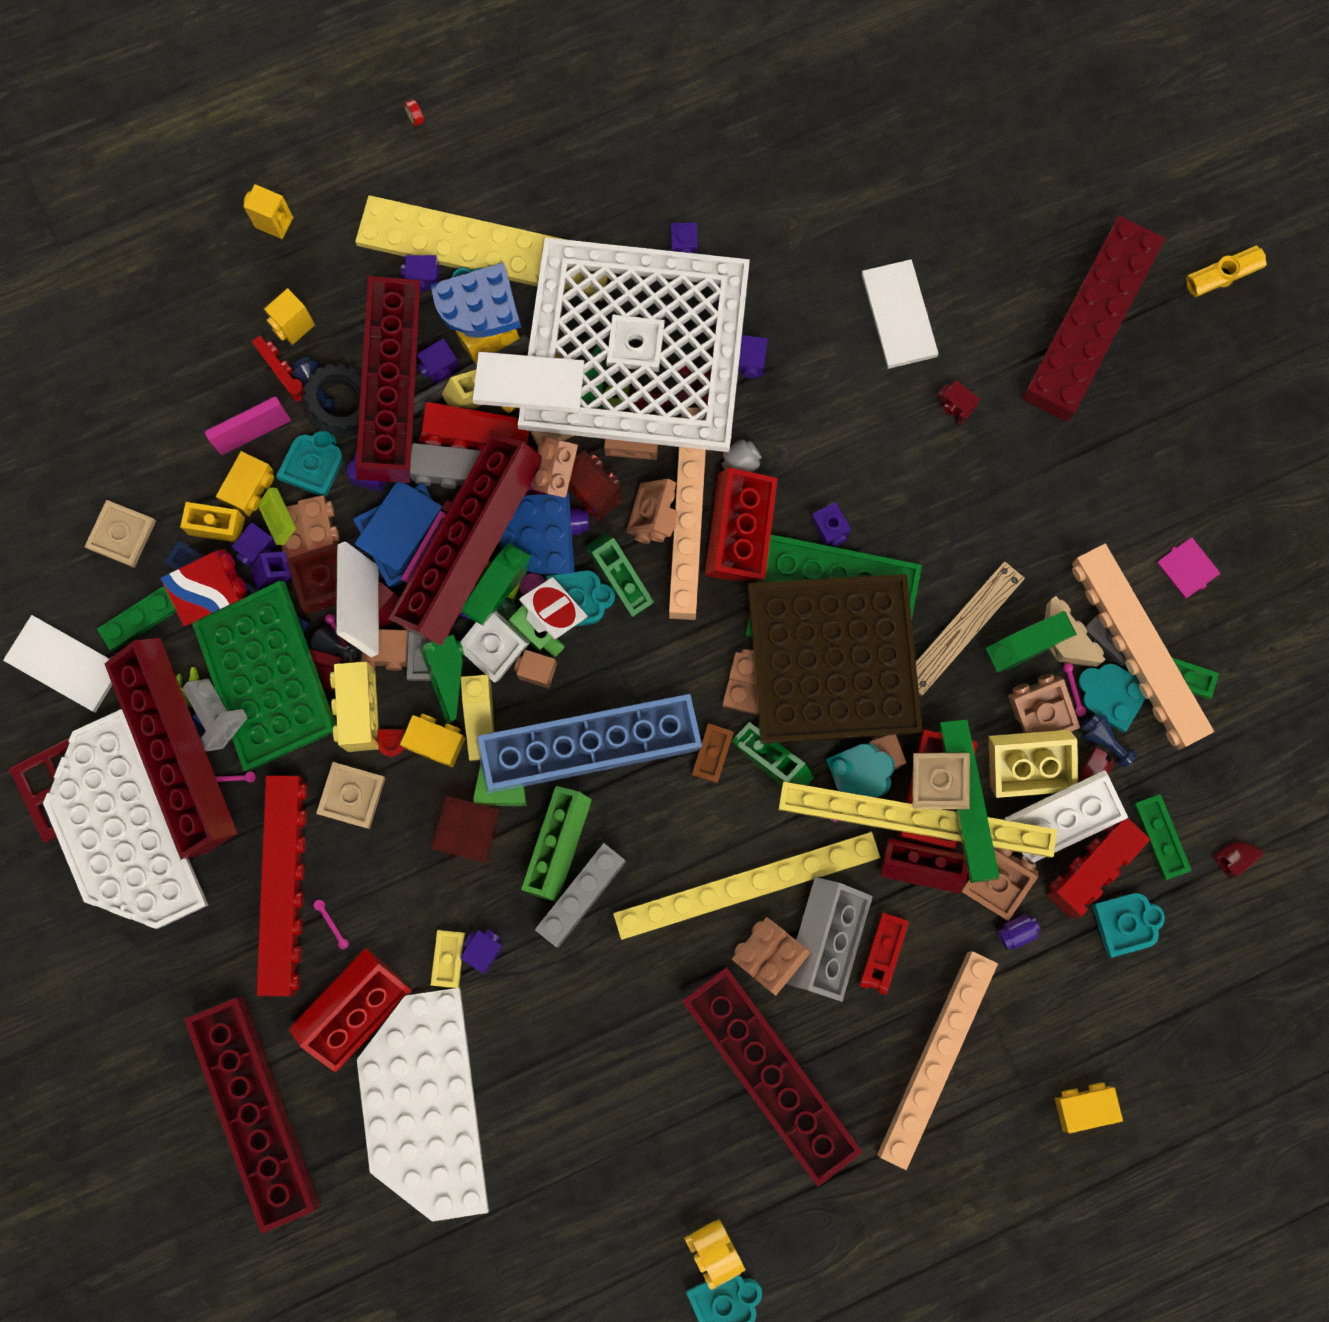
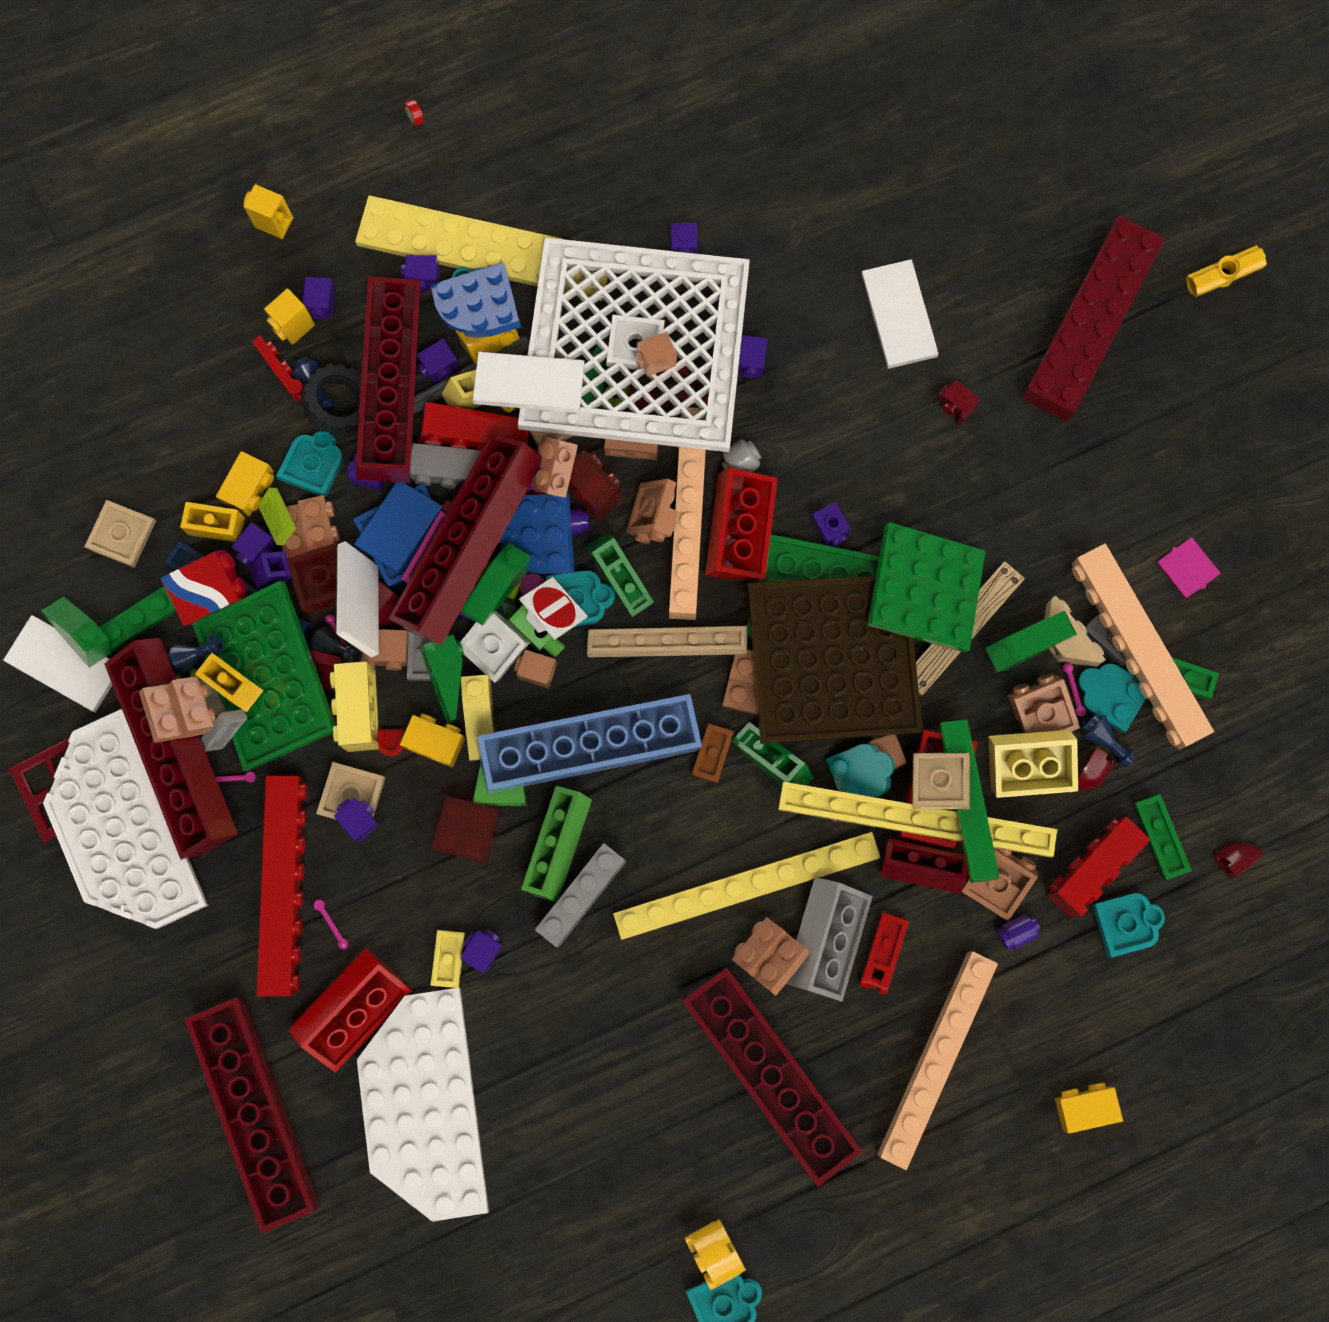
dark pink tile [205,397,291,455] -> none
white plate [1005,770,1128,862] -> none
none -> green slope [41,596,111,668]
none -> nougat plate [139,676,215,743]
none -> dark blue piece [167,636,225,674]
none -> yellow brick [195,653,263,712]
none -> dark purple brick [303,277,336,319]
none -> dark purple brick [334,798,380,842]
none -> tan tile [587,626,747,657]
none -> nougat brick [634,332,677,377]
none -> green plate [868,522,985,653]

